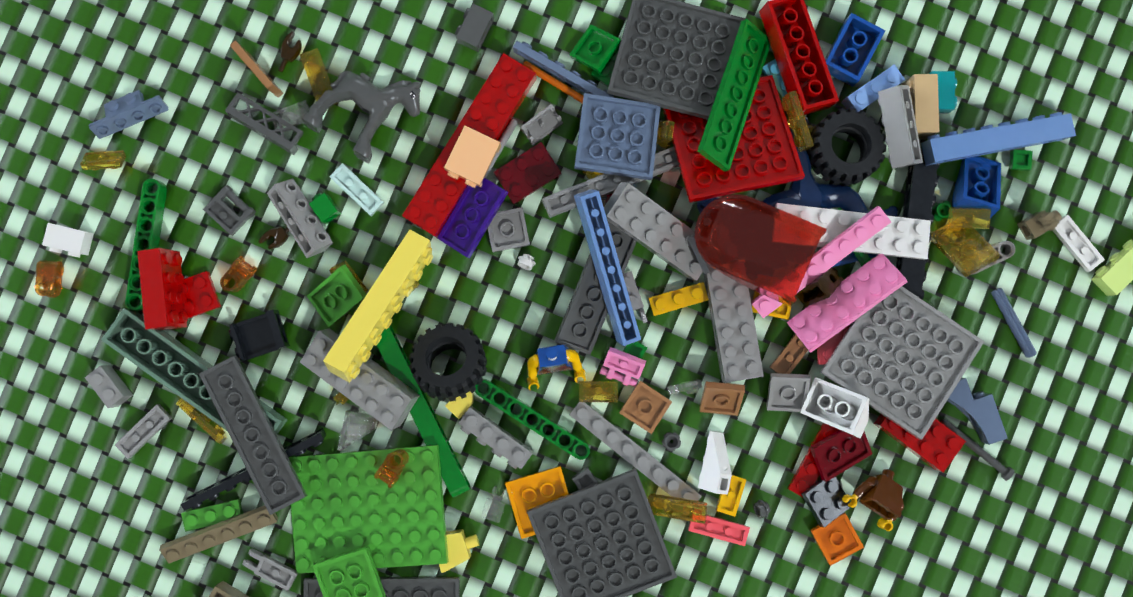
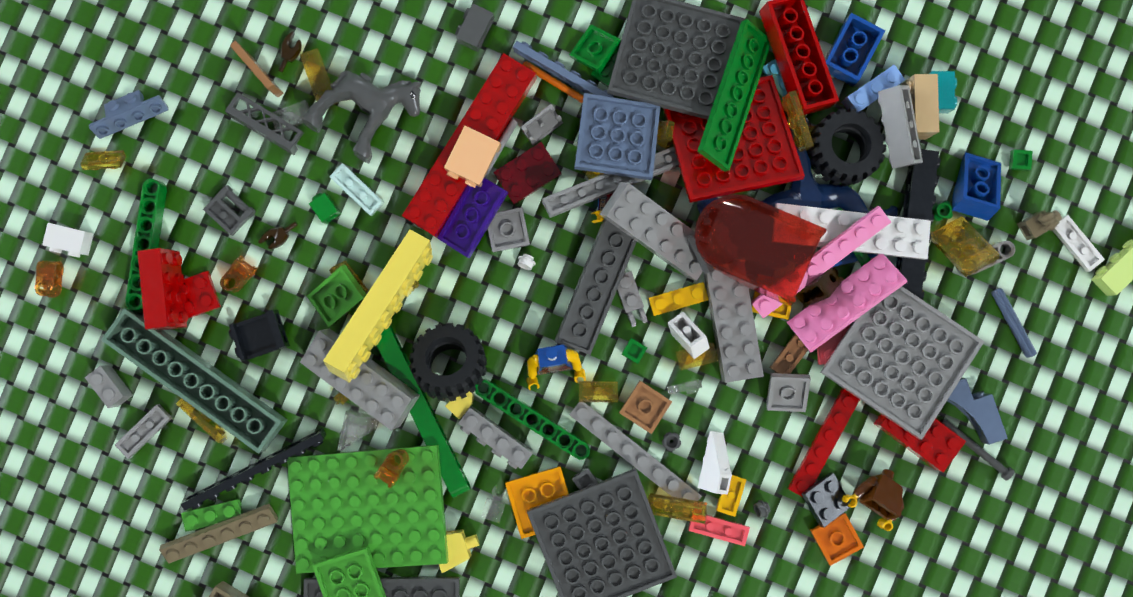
dark grey plate [199,356,307,515] -> none
light grey hinge [242,548,298,591] -> none
light grey brick [267,178,333,258] -> none
medium blue brick [574,189,641,346] -> none
bright pink plate [600,347,646,387] -> none
medium nougat plate [700,381,745,416] -> none
white slope [800,377,869,438] -> none
dark red plate [809,430,872,482] -> none
medium blue brick [921,112,1076,166] -> none
clear yellow plate [948,207,991,229] -> none
none -> white brick [668,312,710,359]
none -> clear yellow plate [676,342,718,370]

